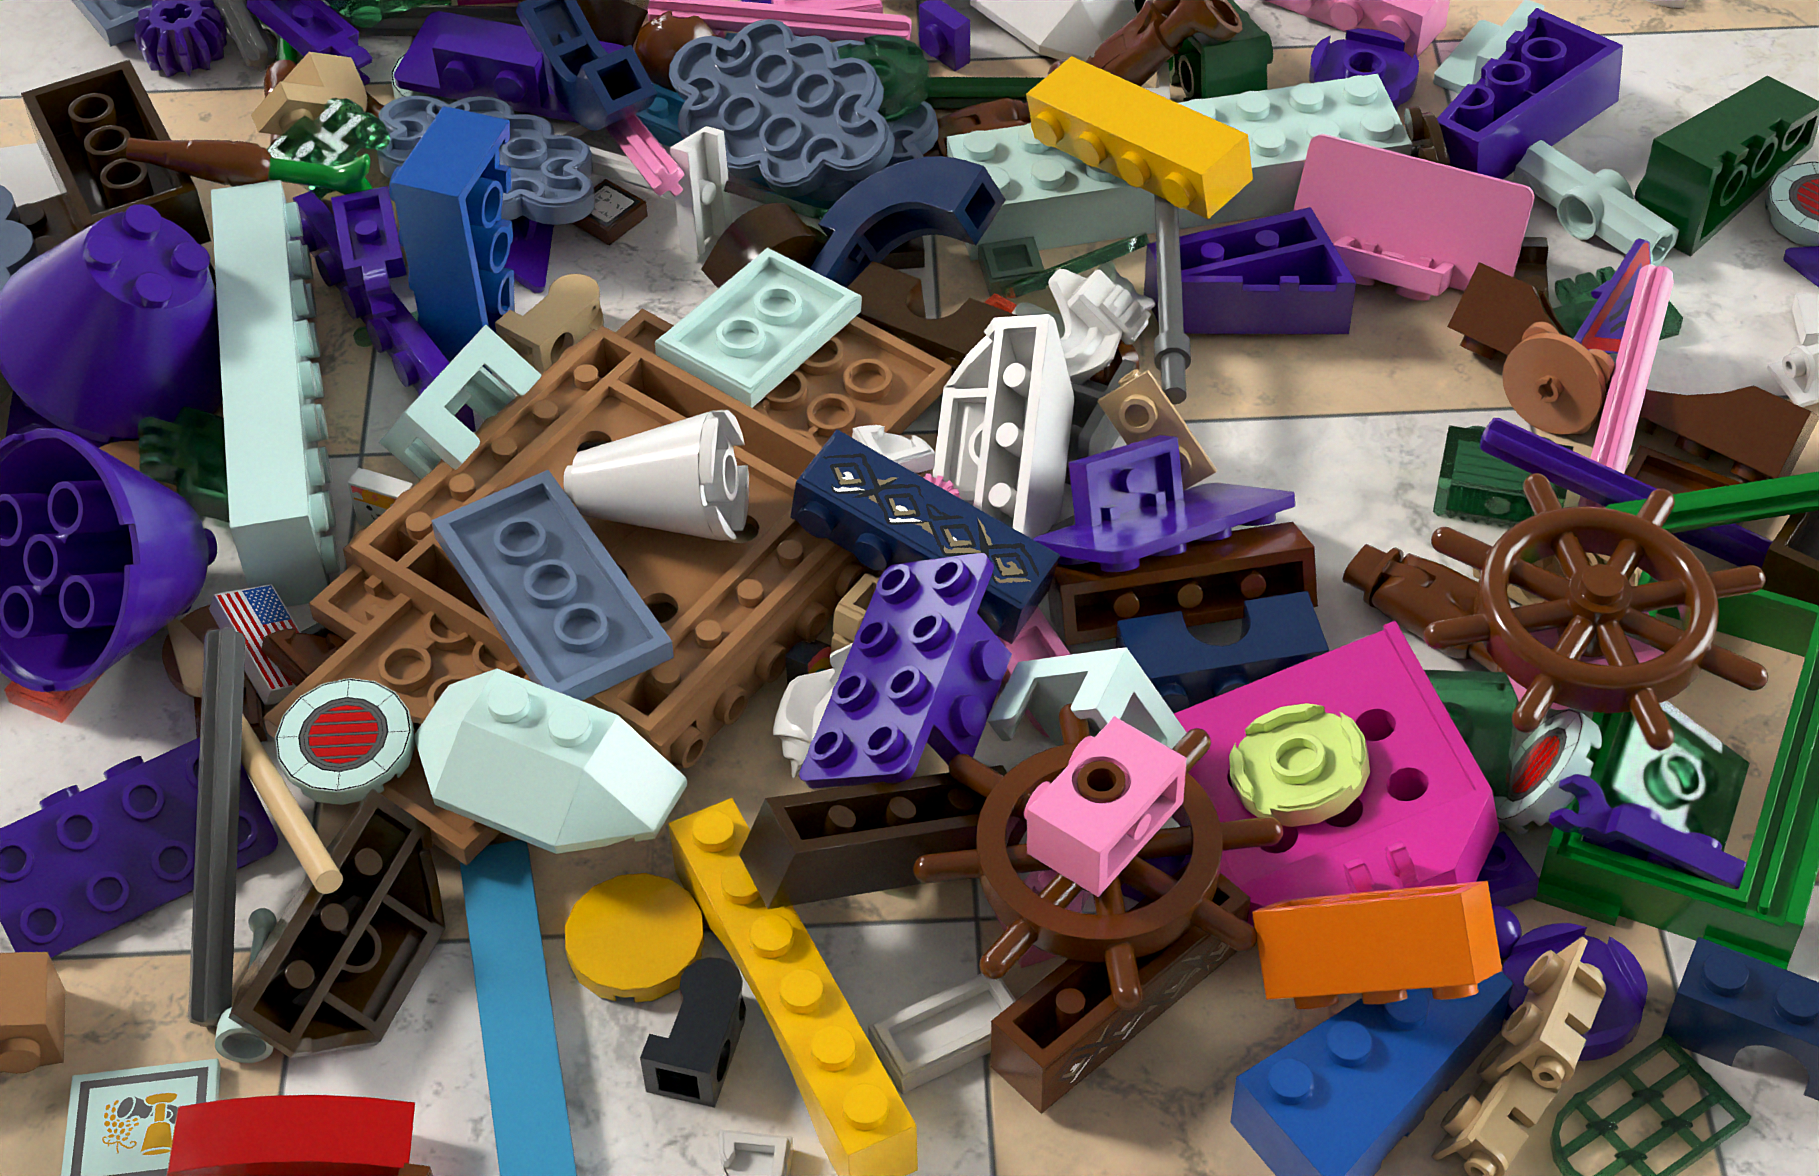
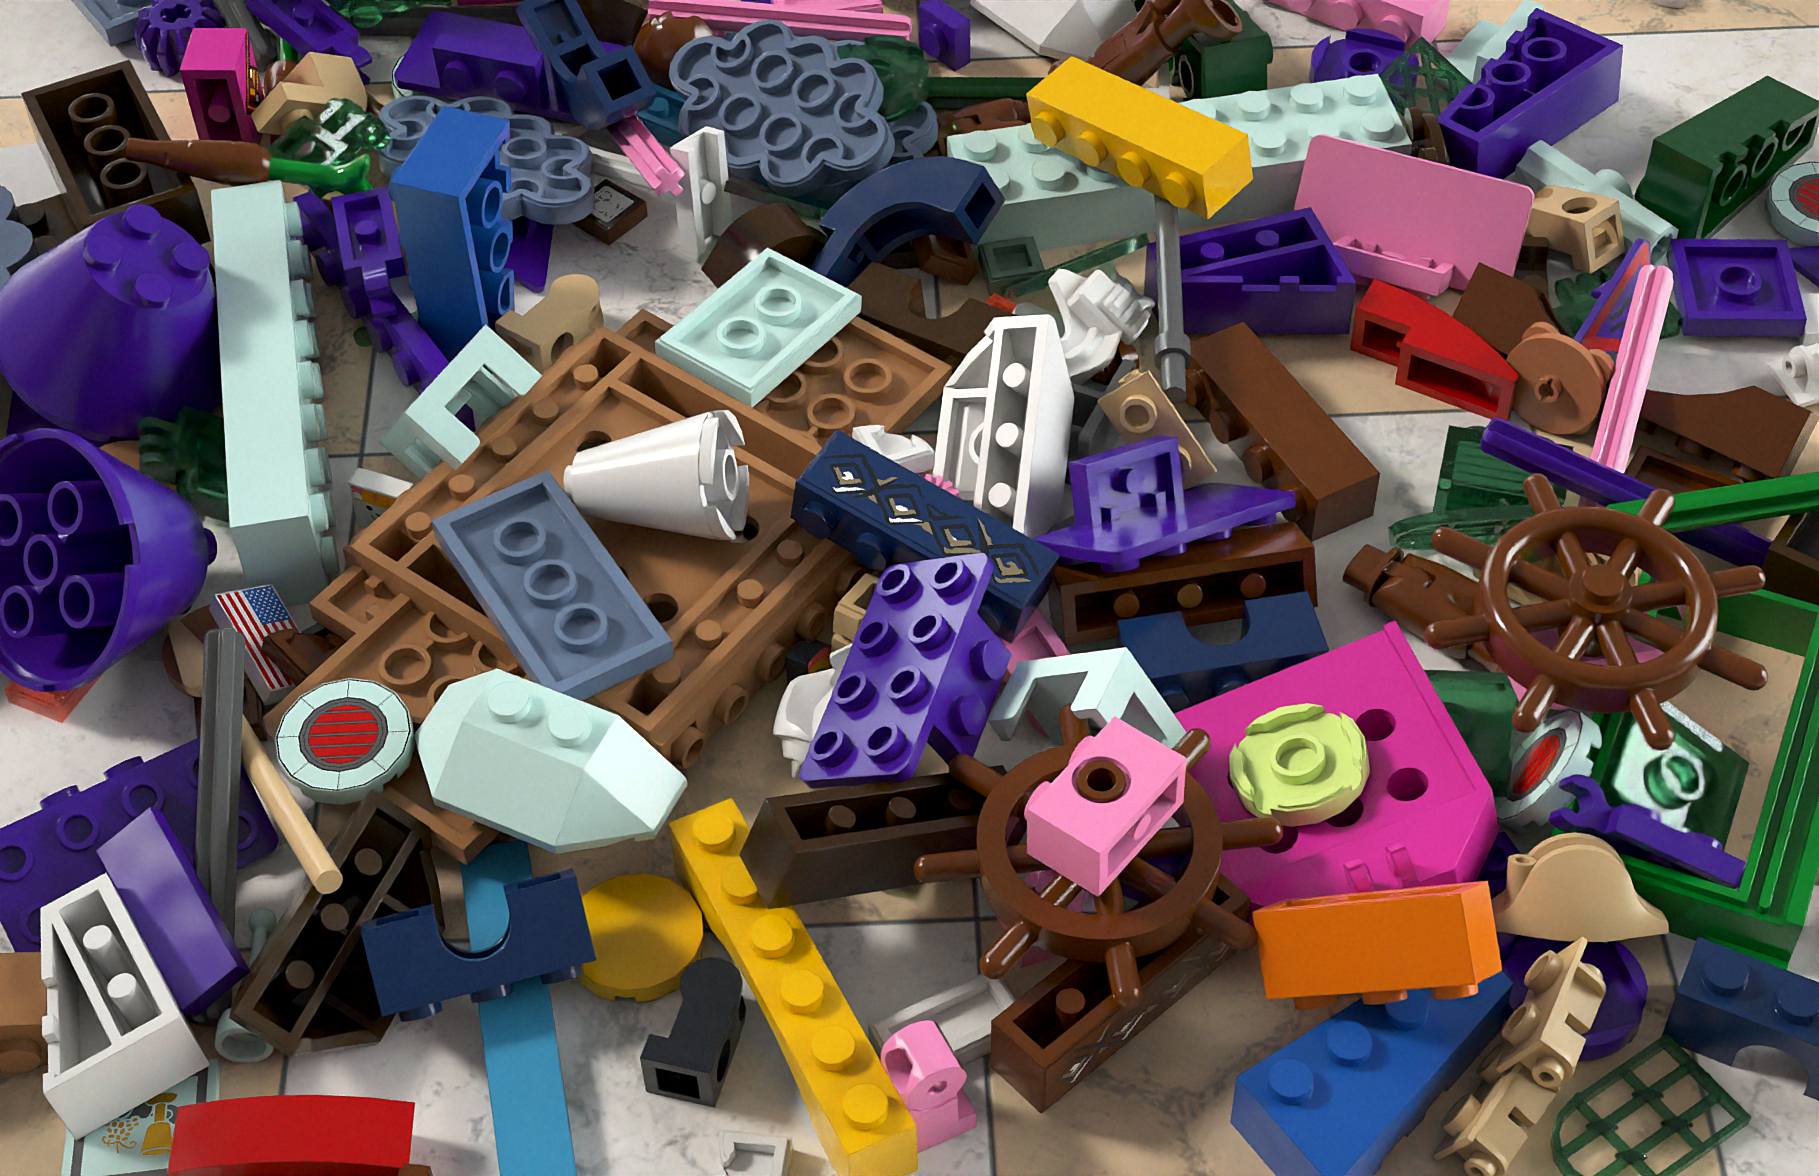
none -> white wedge [41,873,210,1141]
none -> dark purple tile [96,807,251,1017]
none -> dark pink brick [180,28,265,146]
none -> dark blue arch [361,868,596,1022]
none -> bright pink leg [881,1020,976,1154]
none -> reddish brown tile [912,235,978,286]
none -> reddish brown brick [1185,322,1380,542]
none -> red slope [1350,279,1519,422]
none -> clear green window [1380,36,1473,118]
none -> clear green window [1388,502,1564,550]
none -> tan hat [1491,832,1669,942]
none -> tan leg [1524,185,1625,274]
none -> dark purple plate [1666,239,1807,337]

